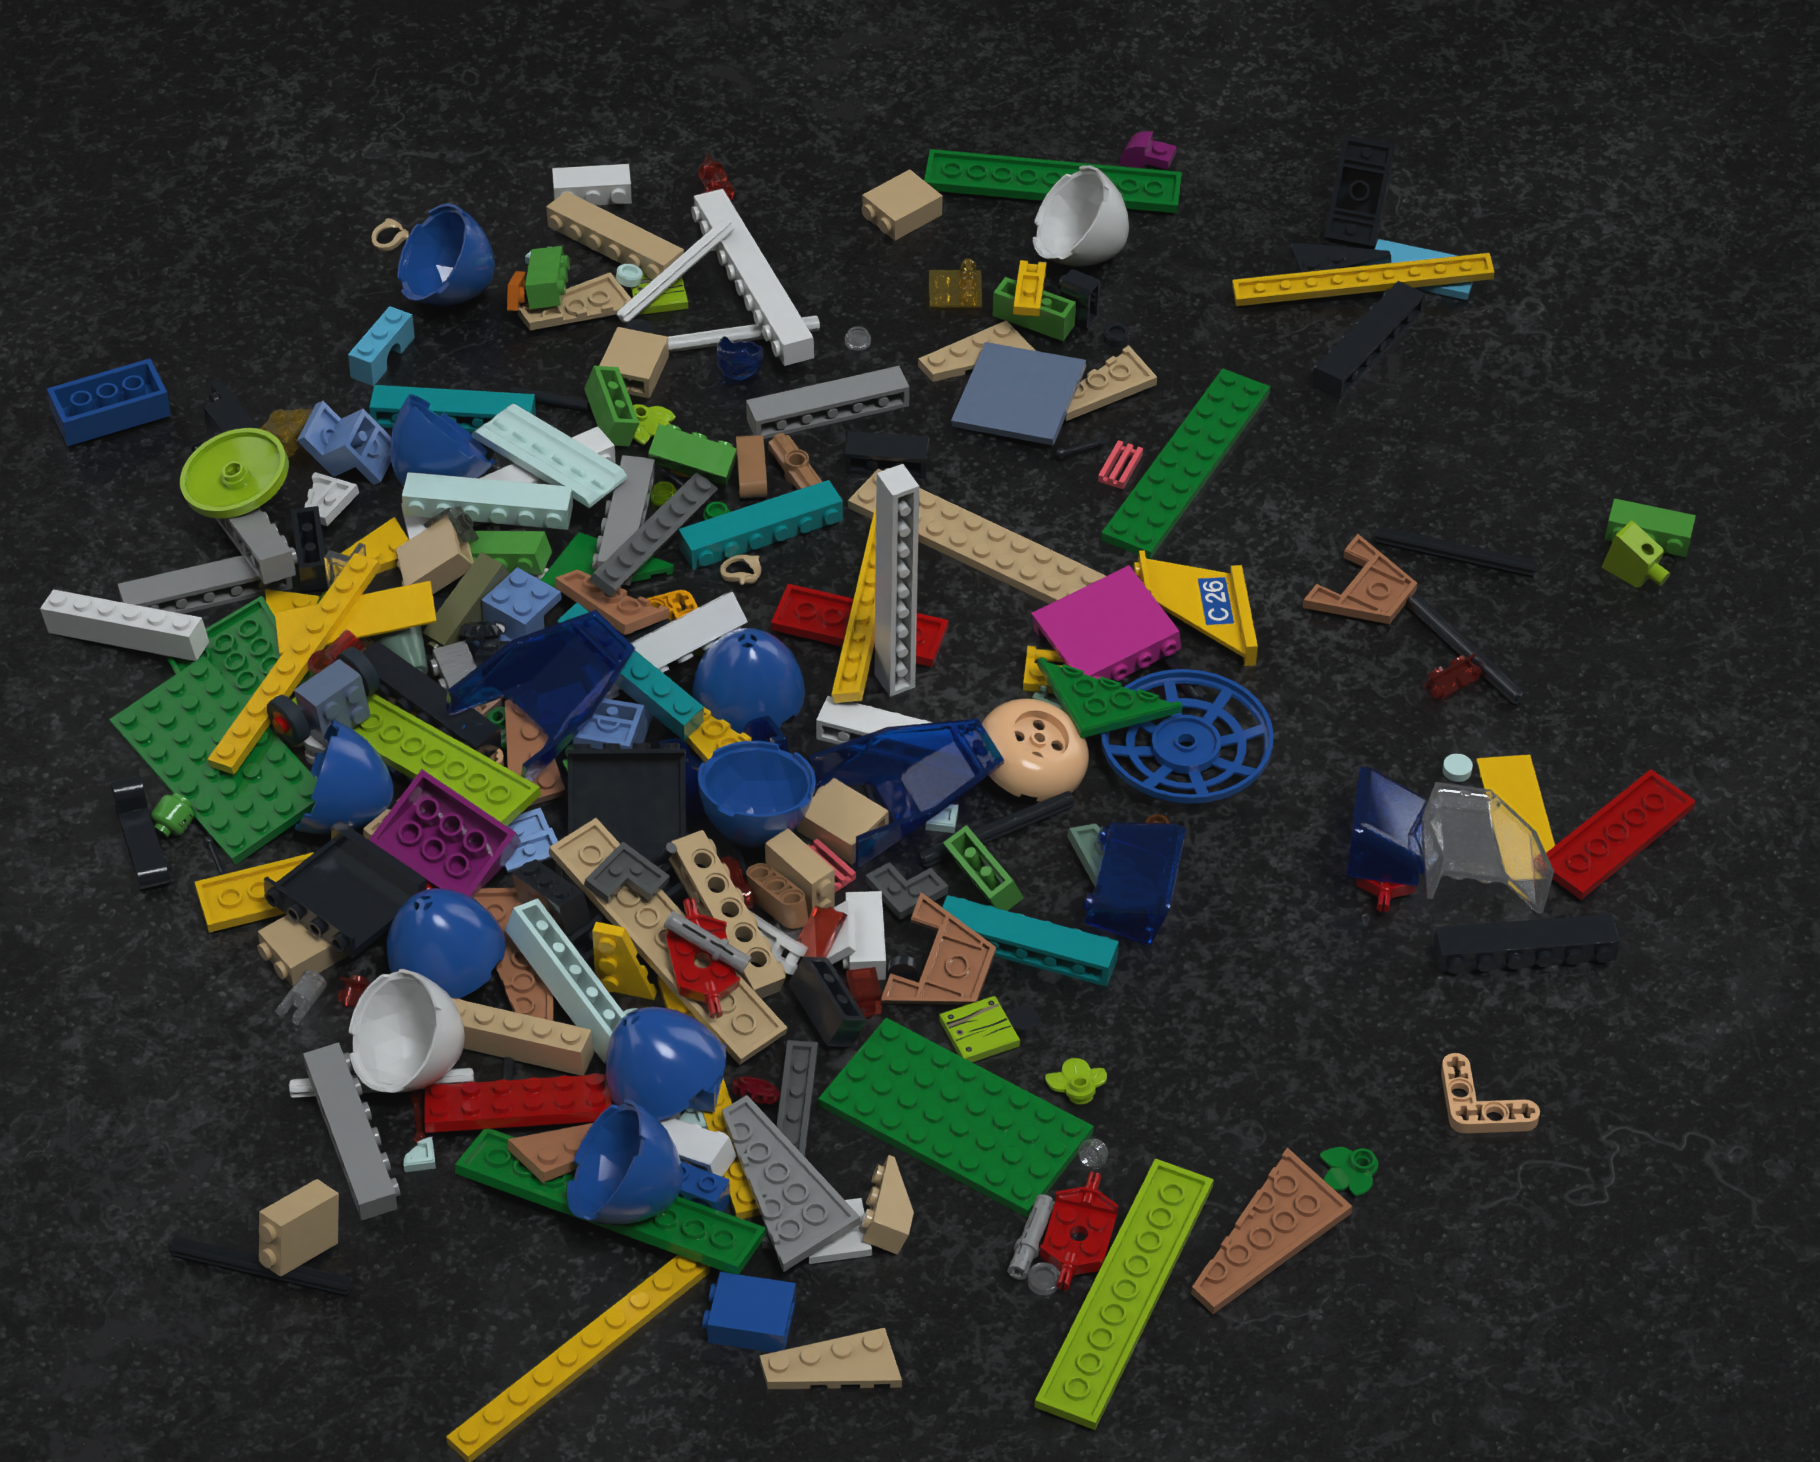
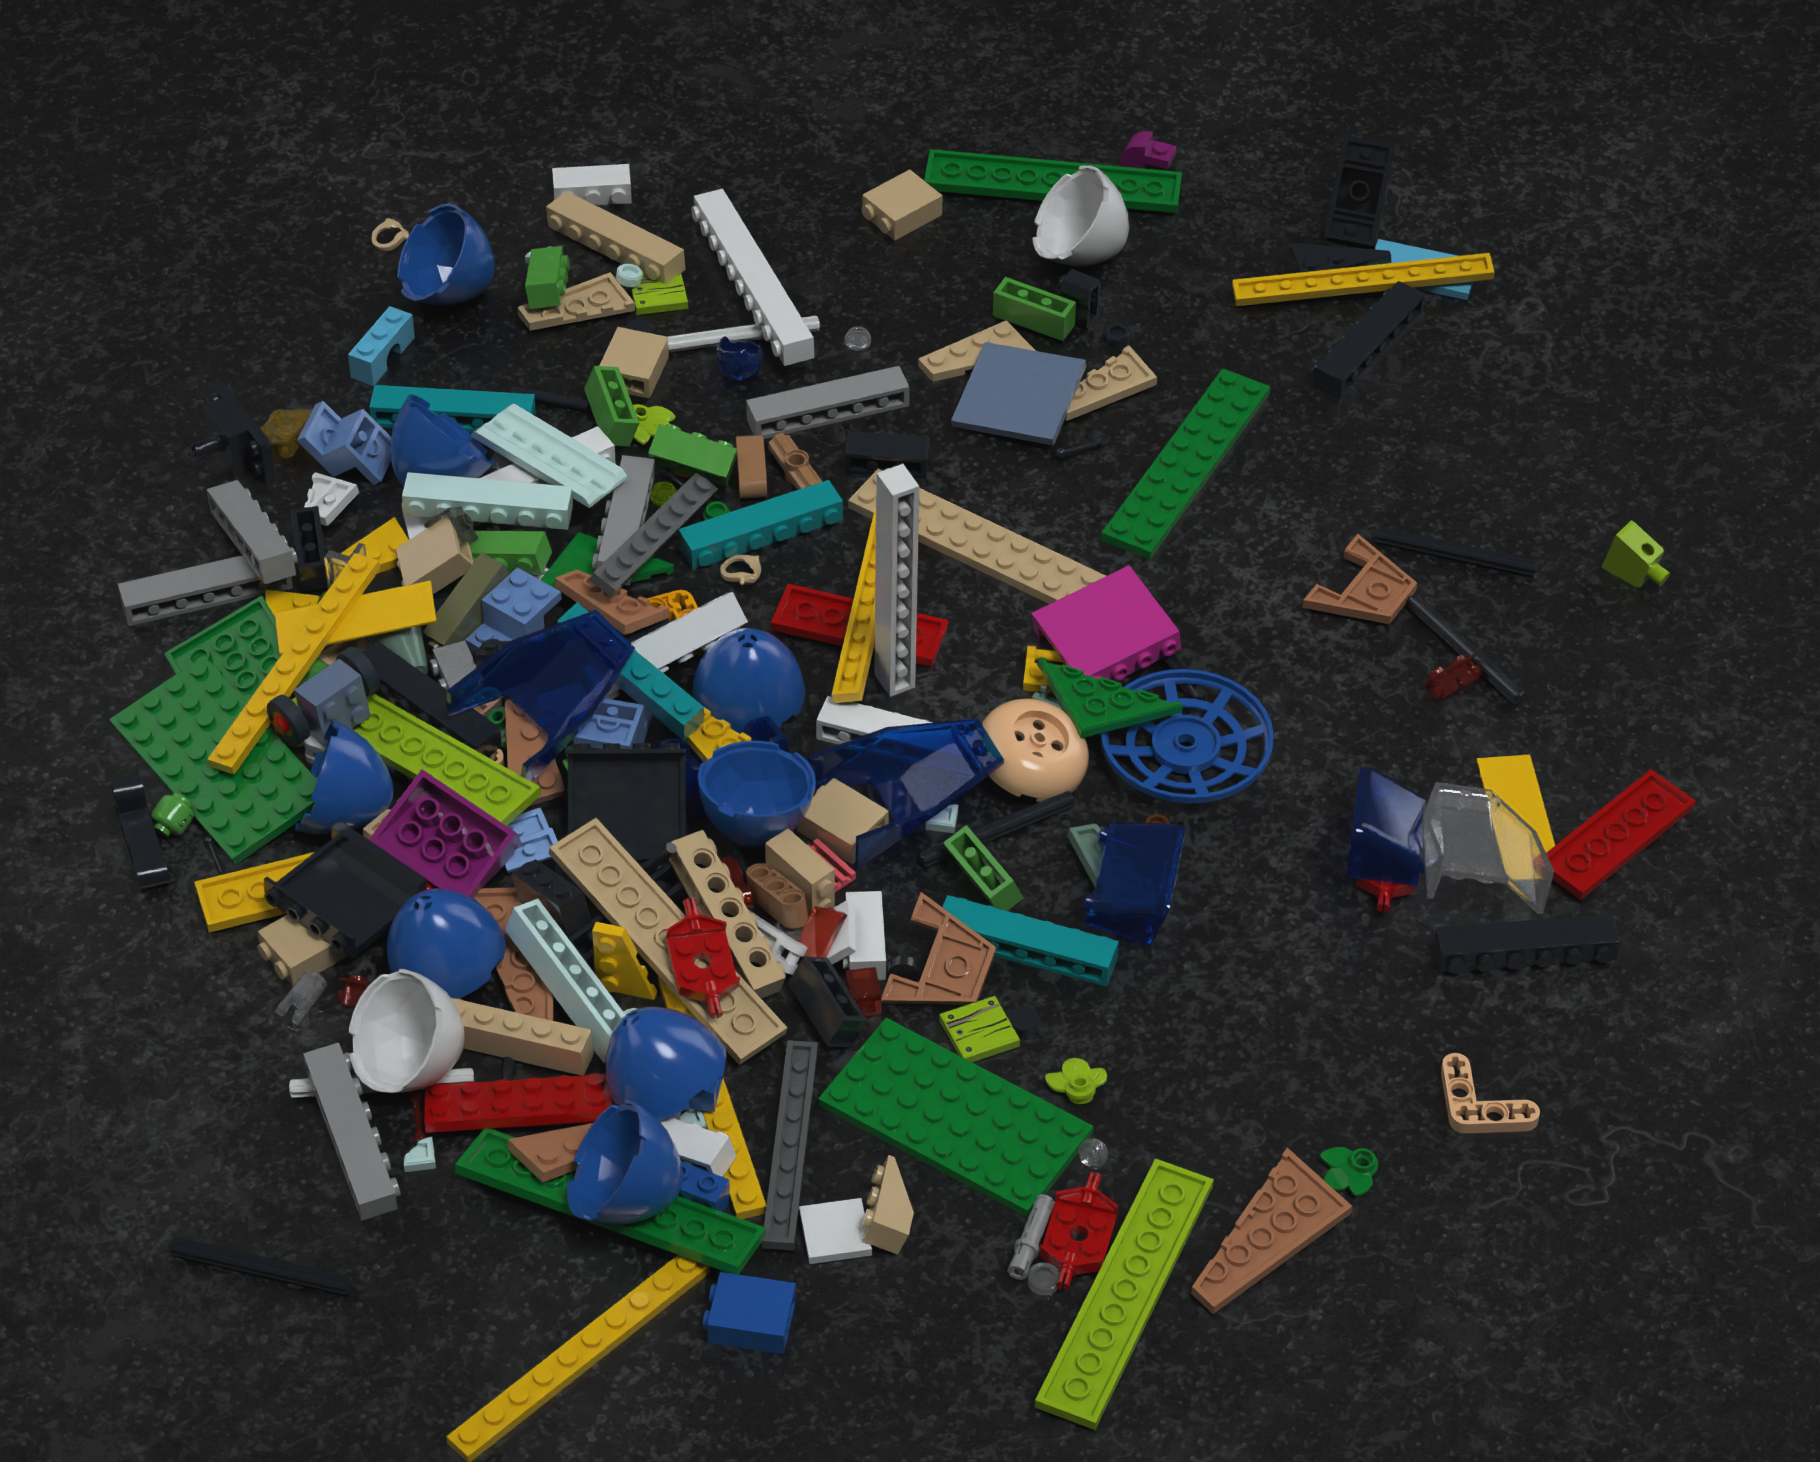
white brick [40,590,209,661] -> none
blue brick [47,359,171,446] -> none
lime dish [180,428,289,518] -> none
tan brick [259,1179,339,1277] -> none
clear red piece [308,629,365,675] -> none
black gear [461,621,506,640] -> none
orange plate [507,271,527,311] -> none
dark grey plate [584,842,670,903] -> none
white axle [617,219,734,323] -> none
light grey pin [663,910,751,974] -> none
clear red hinge [698,154,735,200] -> none
light grey wing [722,1095,860,1272] -> none
dark red gear [731,1076,780,1104] -> none
tan wing [760,1328,902,1389] -> none
dark grey plate [865,862,948,920] -> none
clear yellow hinge [929,259,982,308] -> none
yellow plate [1013,260,1047,316] -> none
coral tile [1098,440,1143,489] -> none
yellow piece [1133,550,1258,666] -> none
light aqua tile [1443,754,1473,782] -> none
bright green brick [1605,498,1696,557] -> none

